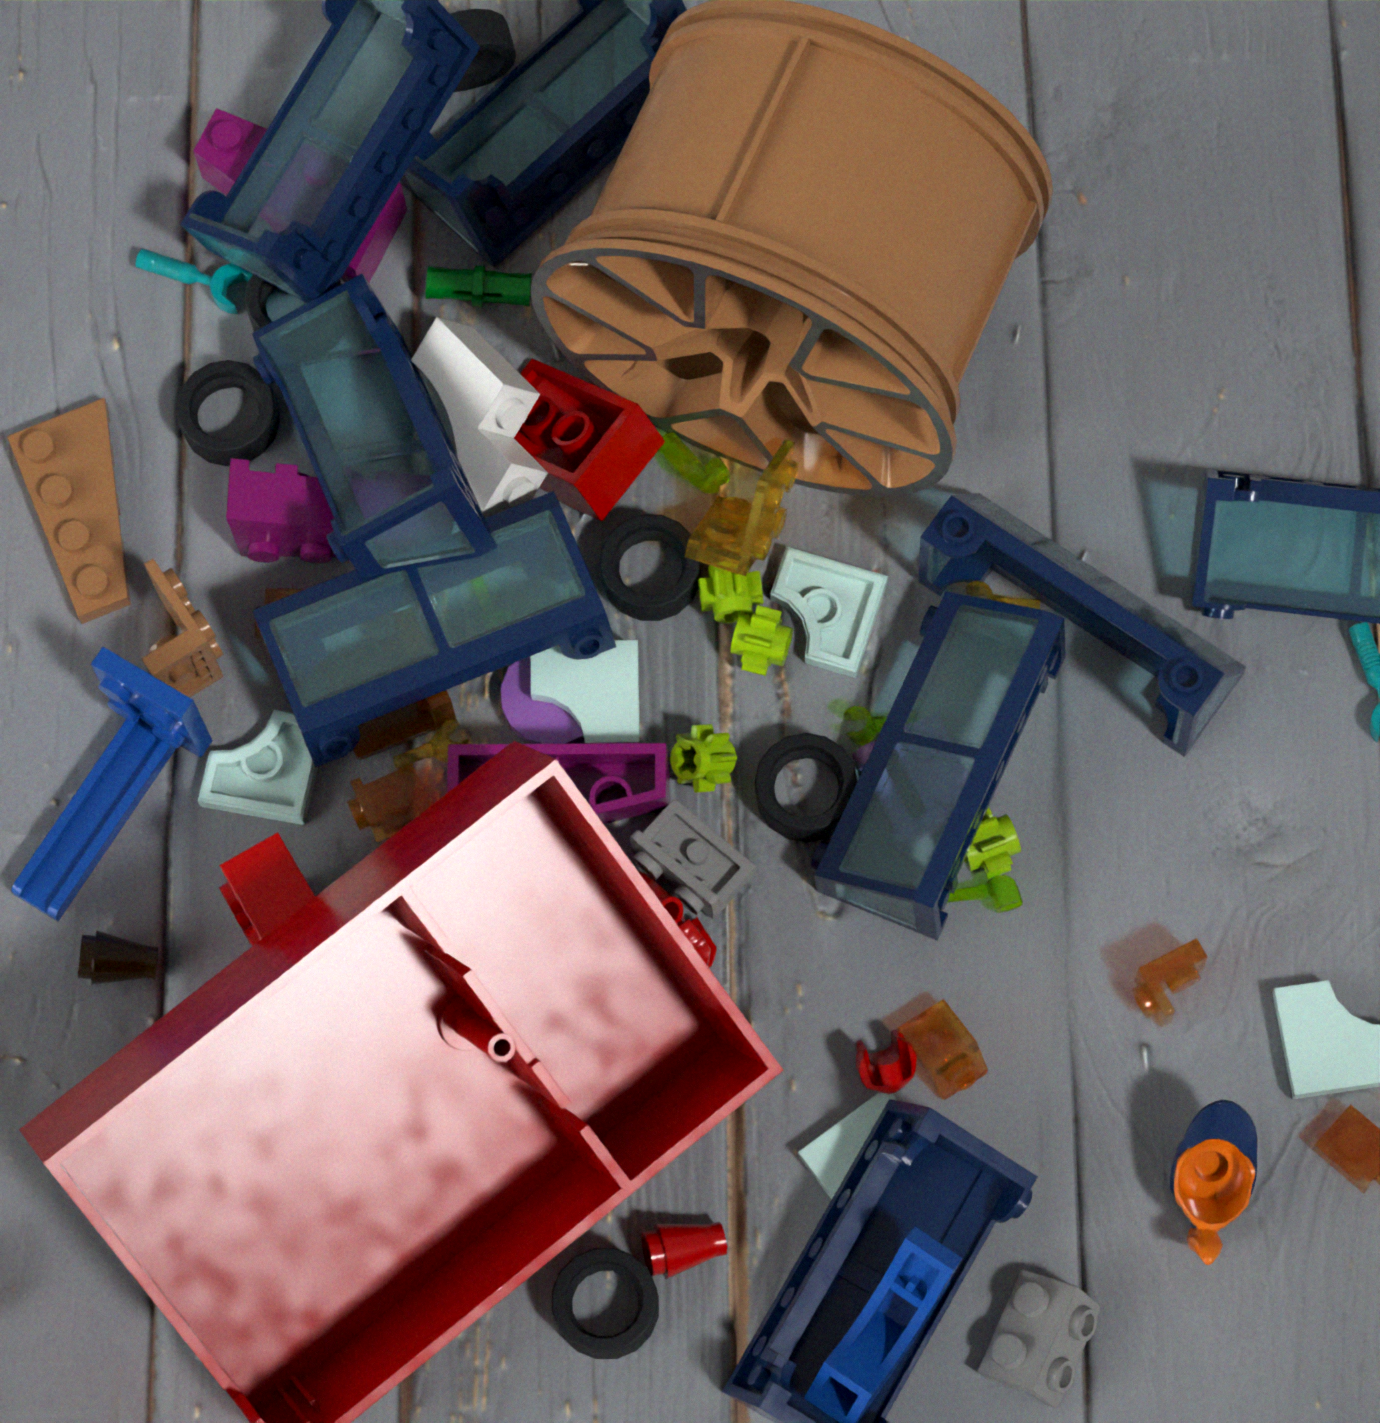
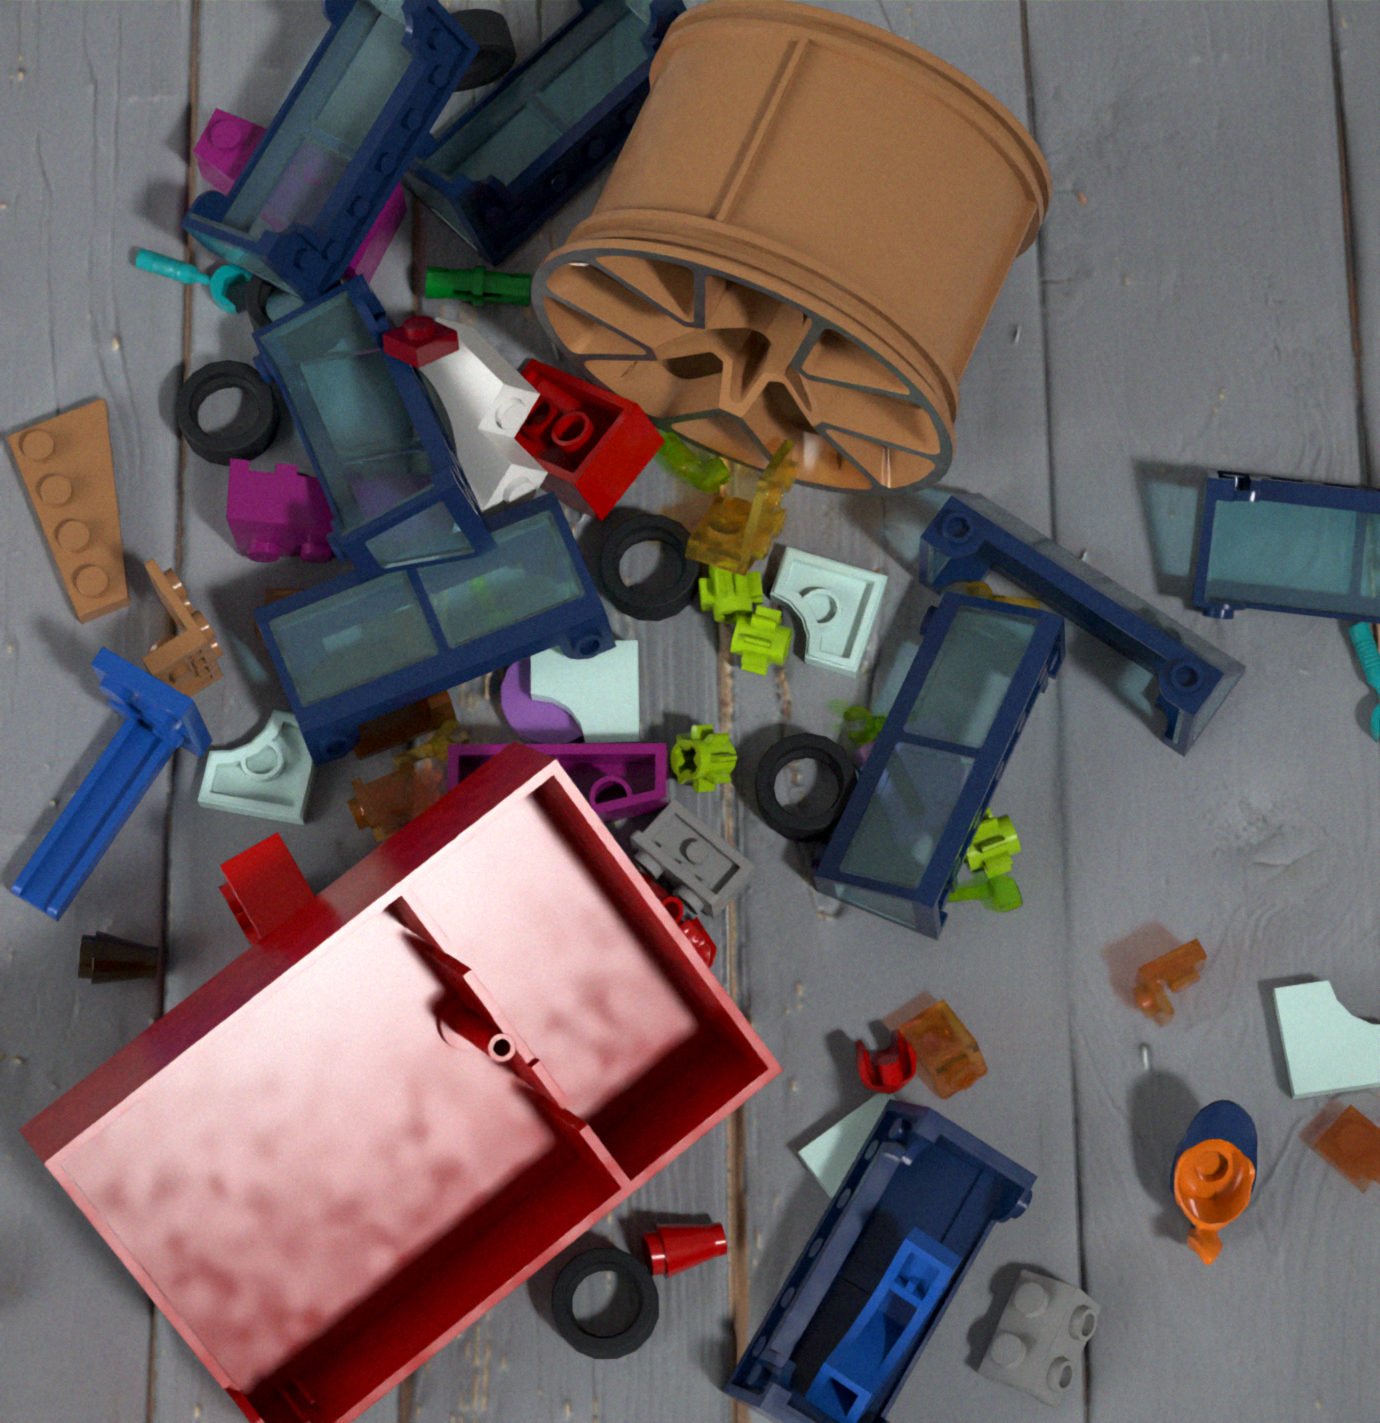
none -> dark red plate [383,316,459,368]

